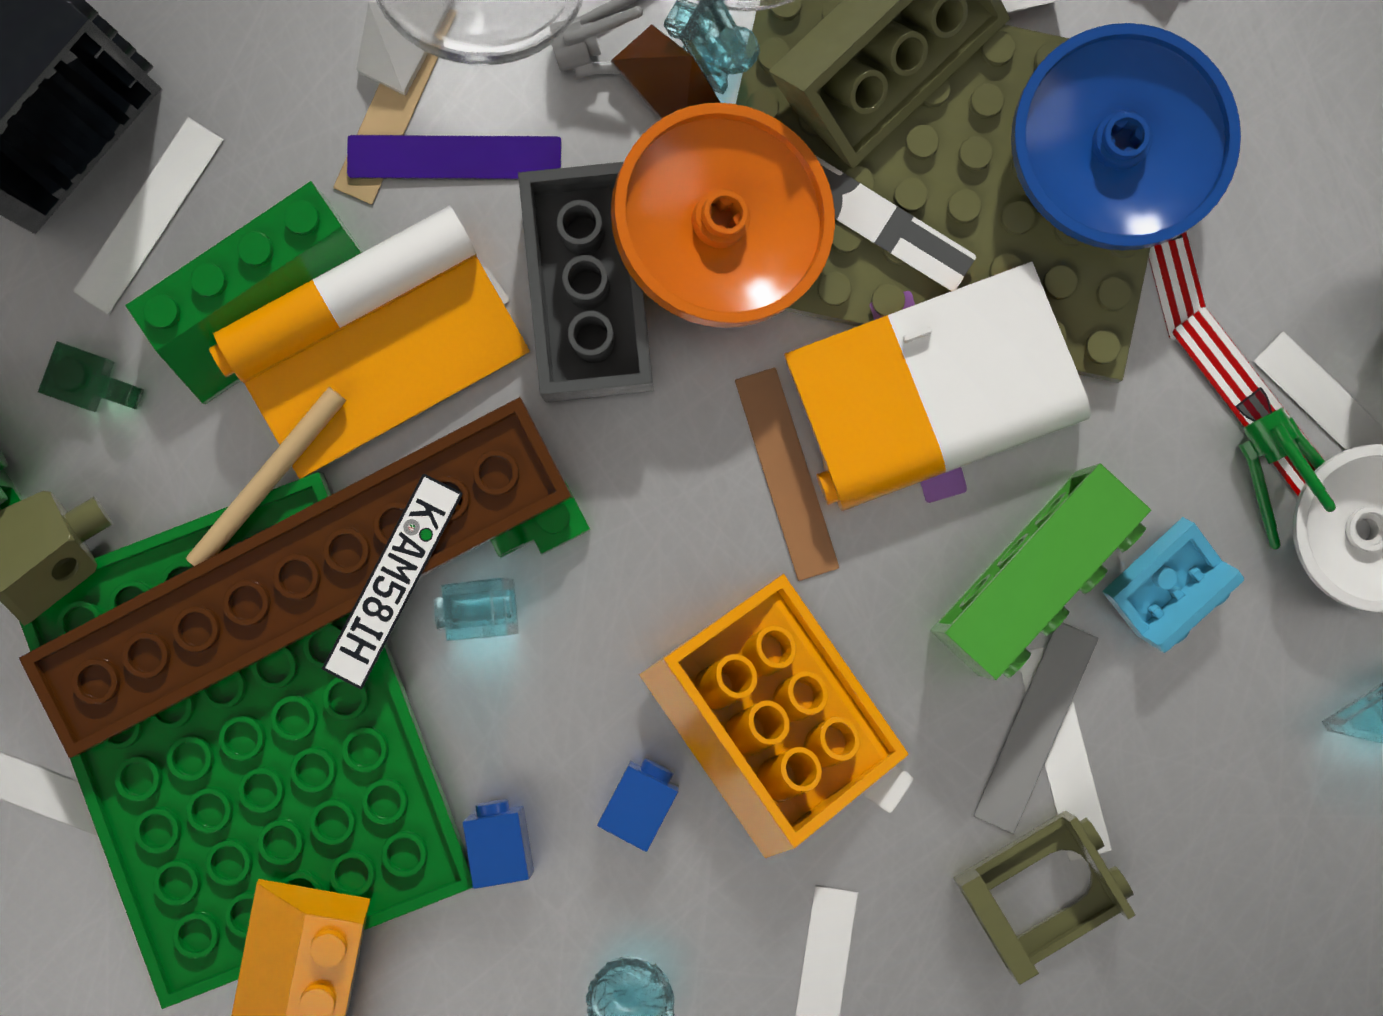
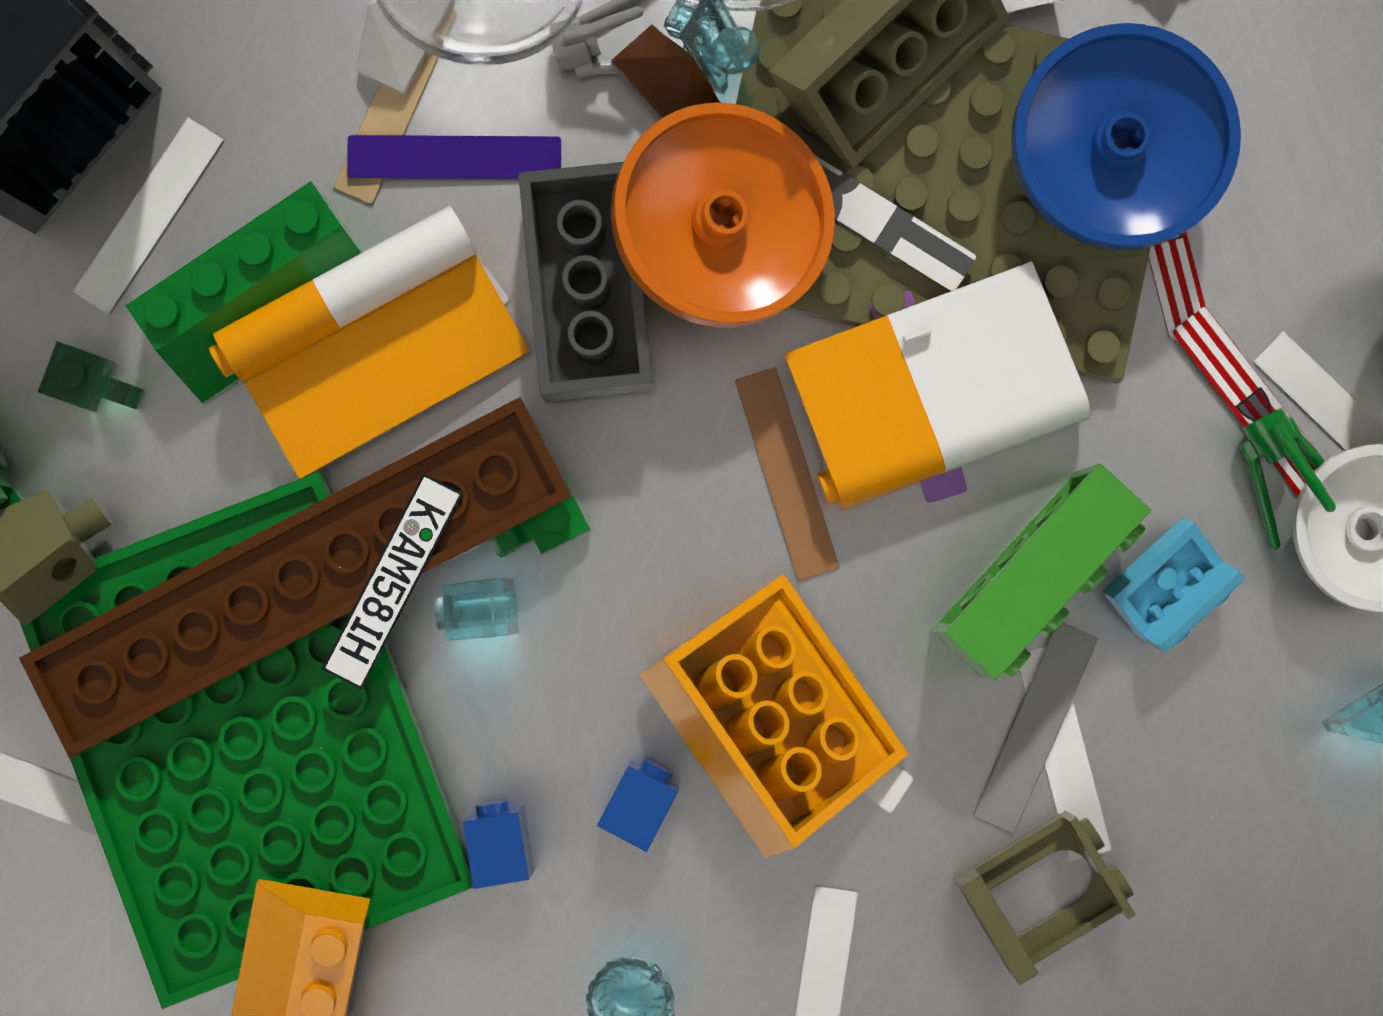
tan bar [186,387,346,566] -> none

